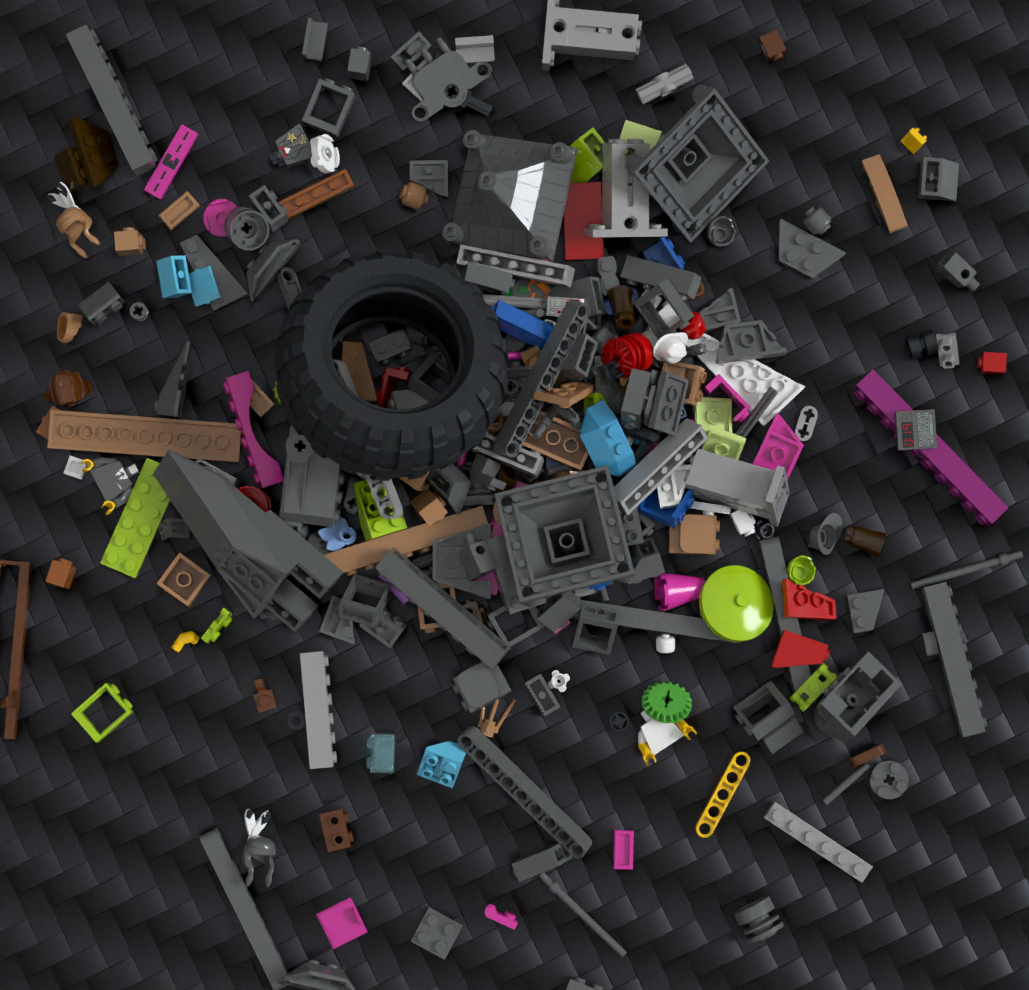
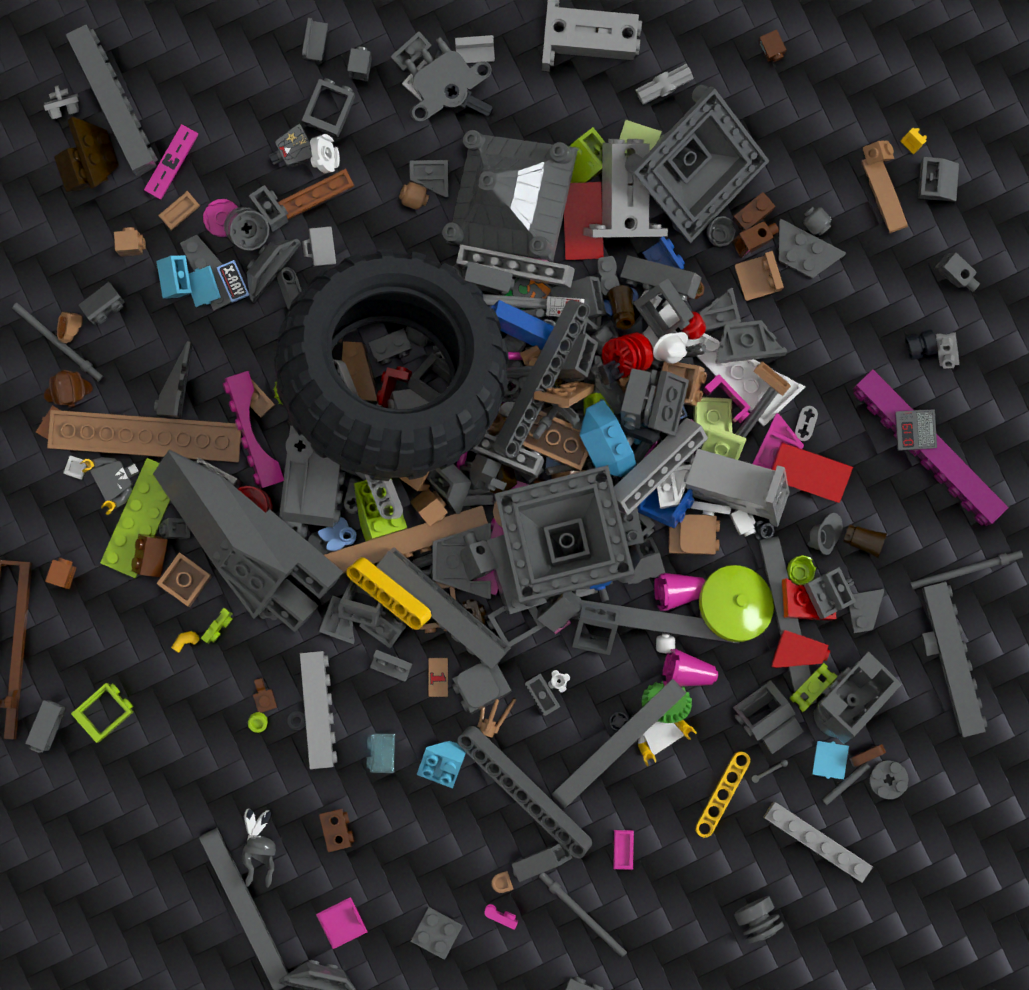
medium nougat hair [47,182,100,258] -> none
dark grey bush [130,302,149,322] -> none
red brick [977,352,1007,374] -> none
none -> dark grey bar [12,303,103,382]
none -> dark grey window [25,700,67,753]
none -> light grey hips [44,85,79,119]
none -> reddish brown brick [131,534,168,577]
none -> tile [217,260,249,303]
none -> lime tile [248,712,268,733]
none -> light grey piece [302,227,336,267]
none -> yellow beam [346,557,432,630]
none -> dark grey bracket [370,650,413,681]
none -> medium nougat tile [429,658,448,697]
none -> medium nougat tile [492,871,513,893]
none -> dark grey beam [551,679,686,808]
none -> dark pink cone [663,649,718,687]
none -> reddish brown brick [732,192,775,232]
none -> reddish brown torso [732,221,779,258]
none -> medium nougat bracket [735,251,784,301]
none -> dark grey hinge [752,759,788,783]
none -> medium nougat tile [753,362,791,396]
none -> red tile [771,442,853,503]
none -> dark grey plate [804,567,856,620]
none -> medium azure piece [812,741,849,779]
none -> medium nougat bracket [863,141,894,165]

